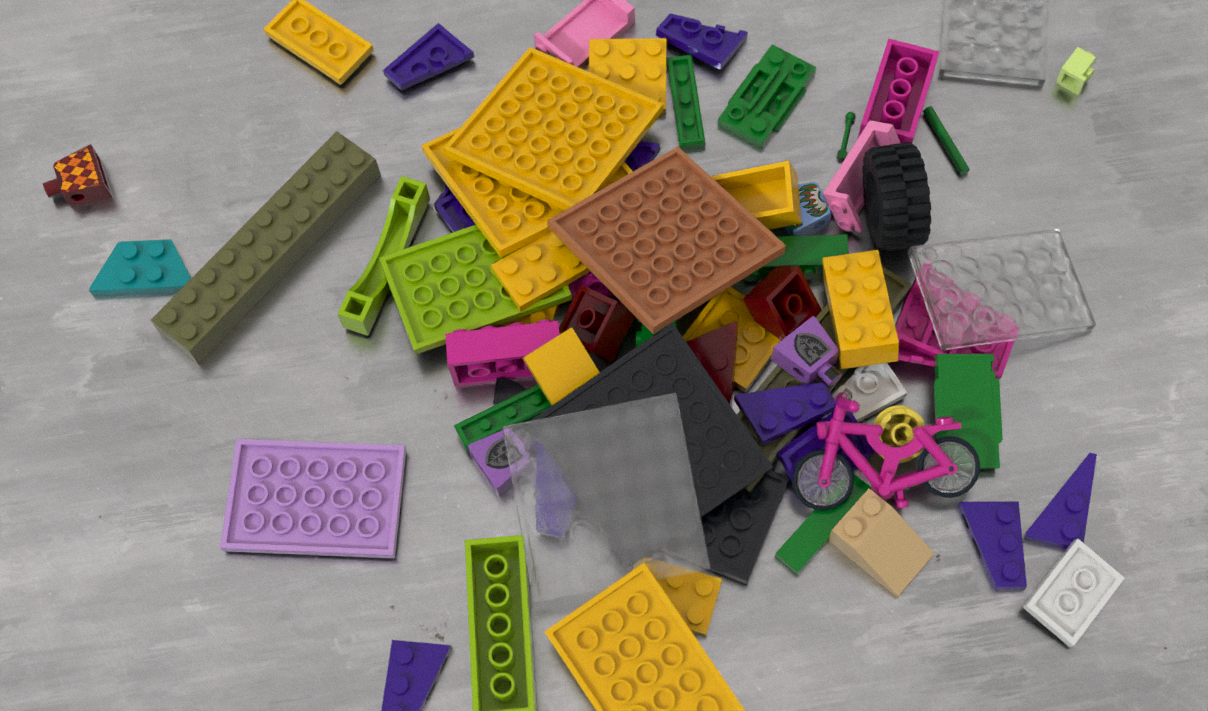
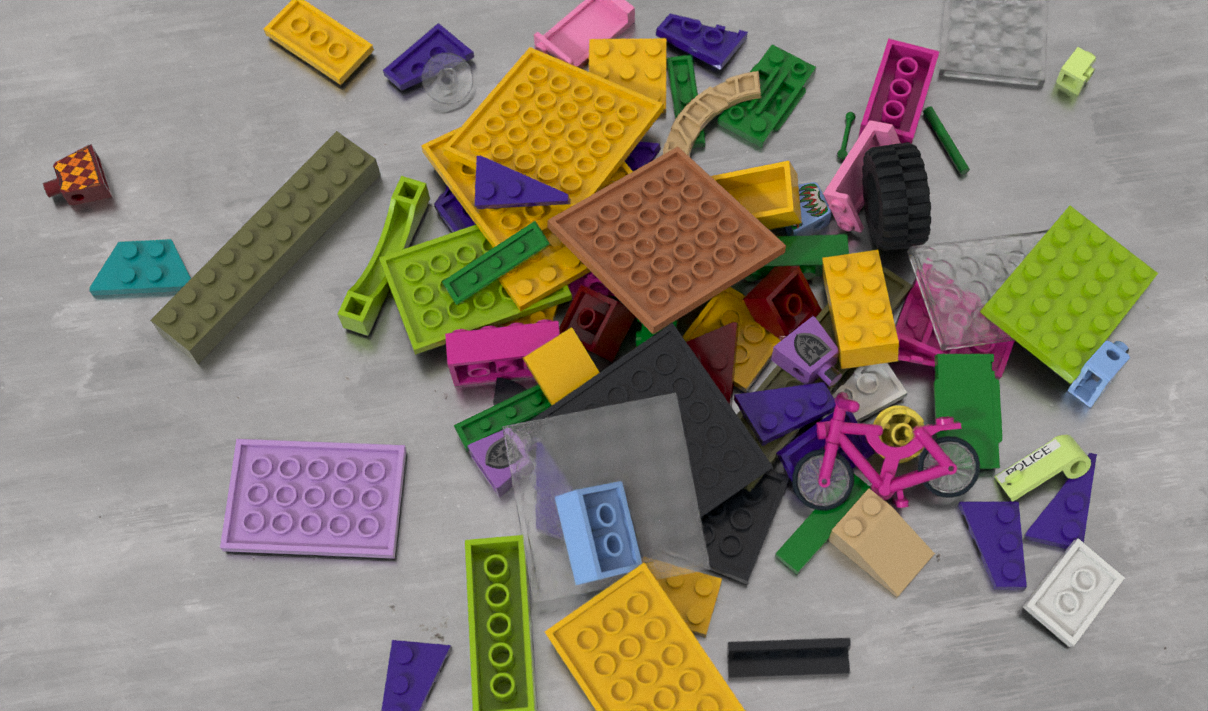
none -> clear dish [422,53,473,104]
none -> green tile [442,221,551,306]
none -> dark purple wing [474,156,571,209]
none -> light blue slope [555,481,642,585]
none -> tan tile [663,71,761,157]
none -> black fence [727,638,851,680]
none -> lime plate [980,205,1158,384]
none -> yellowish green door [994,434,1091,502]
none -> light blue torso [1067,341,1130,408]

